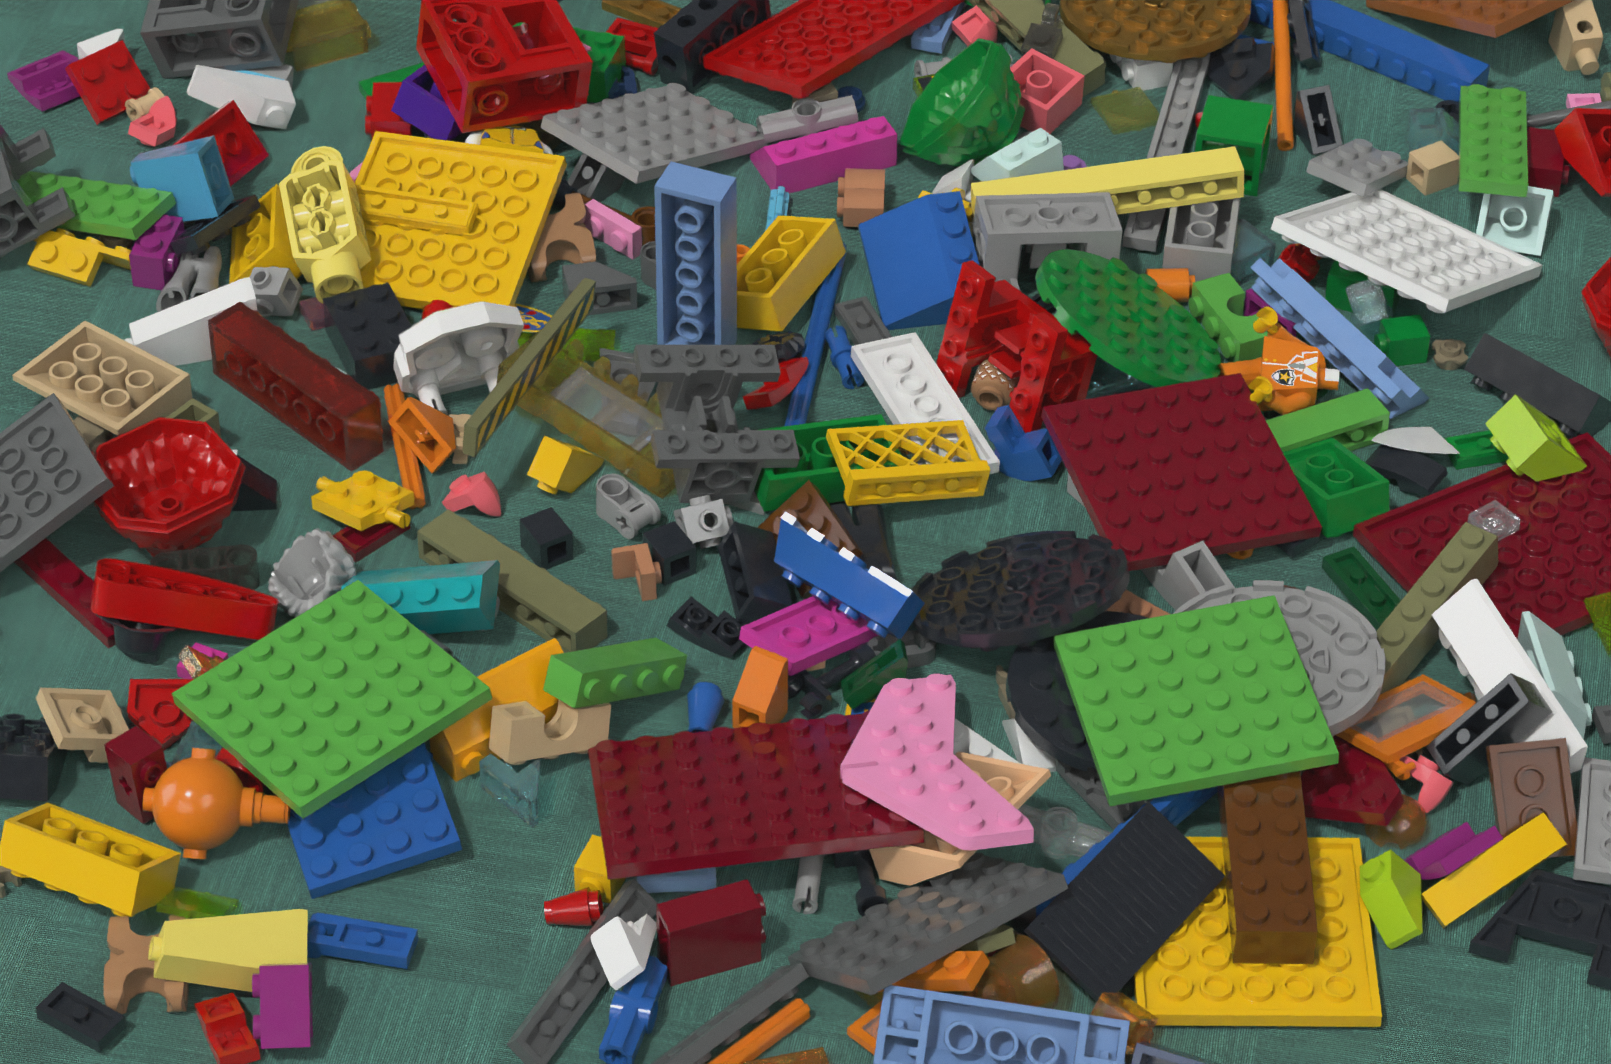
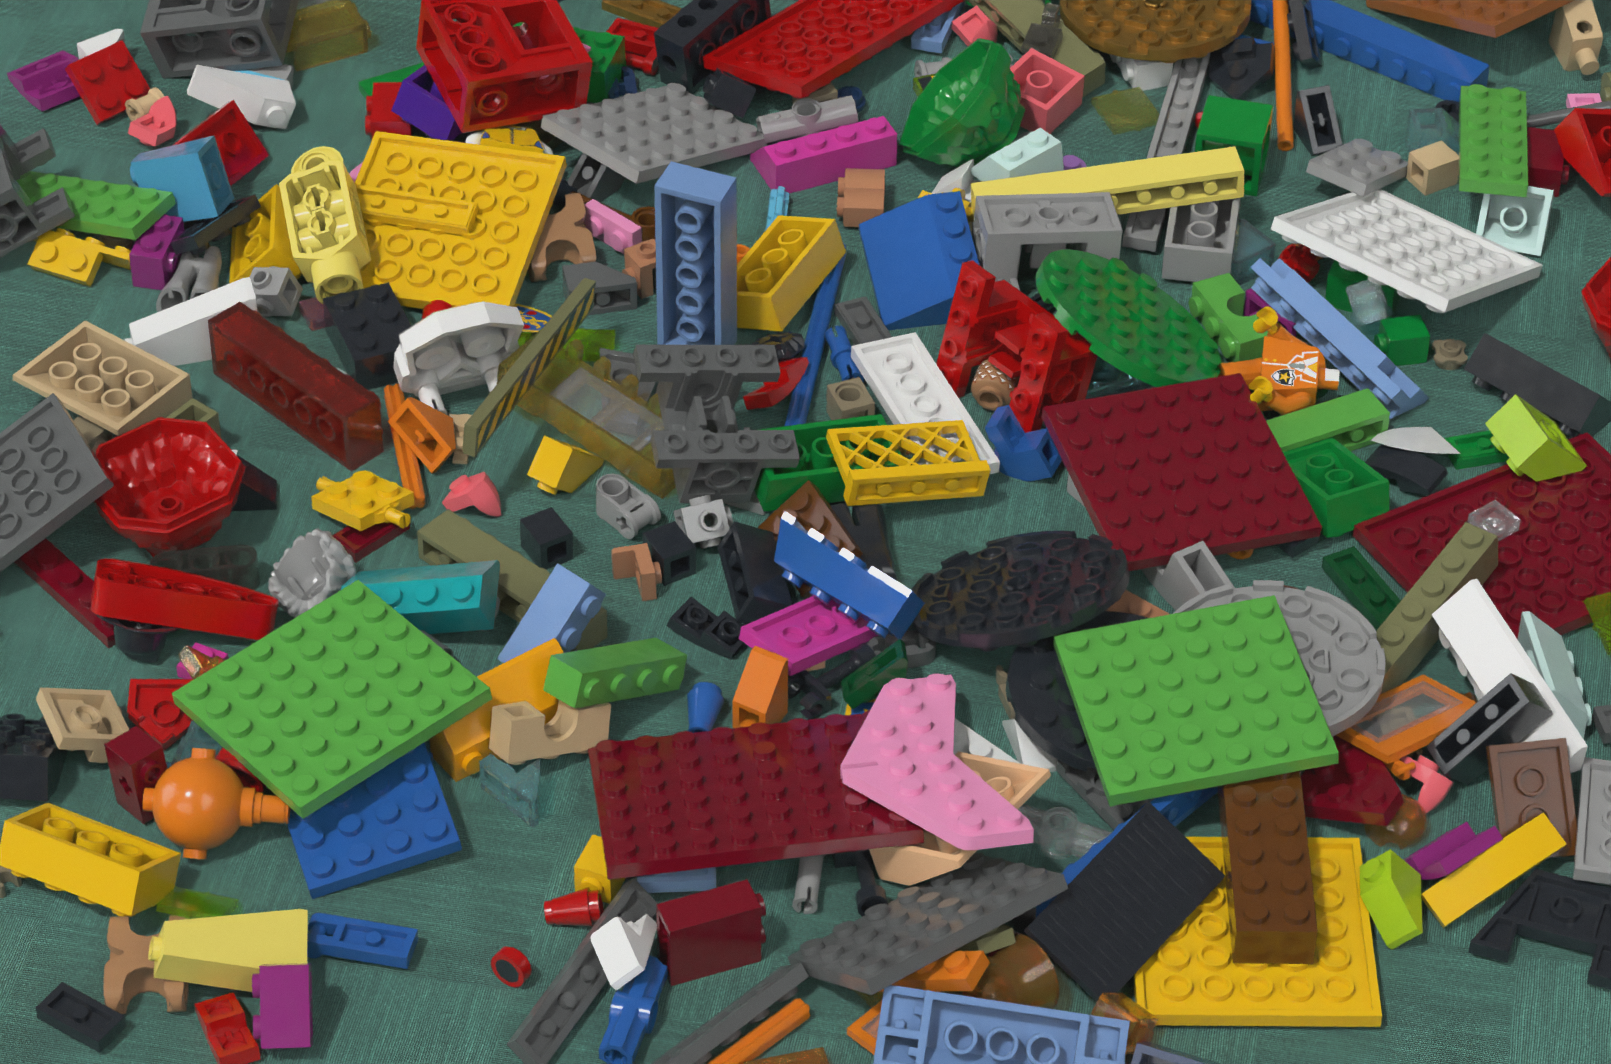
orange brick [1145,268,1195,302] -> none
none -> red tile [491,946,532,987]
none -> medium blue brick [497,563,606,663]
none -> nougat bracket [622,239,656,299]
none -> black brick [702,68,757,118]
none -> dark tan brick [826,377,875,420]

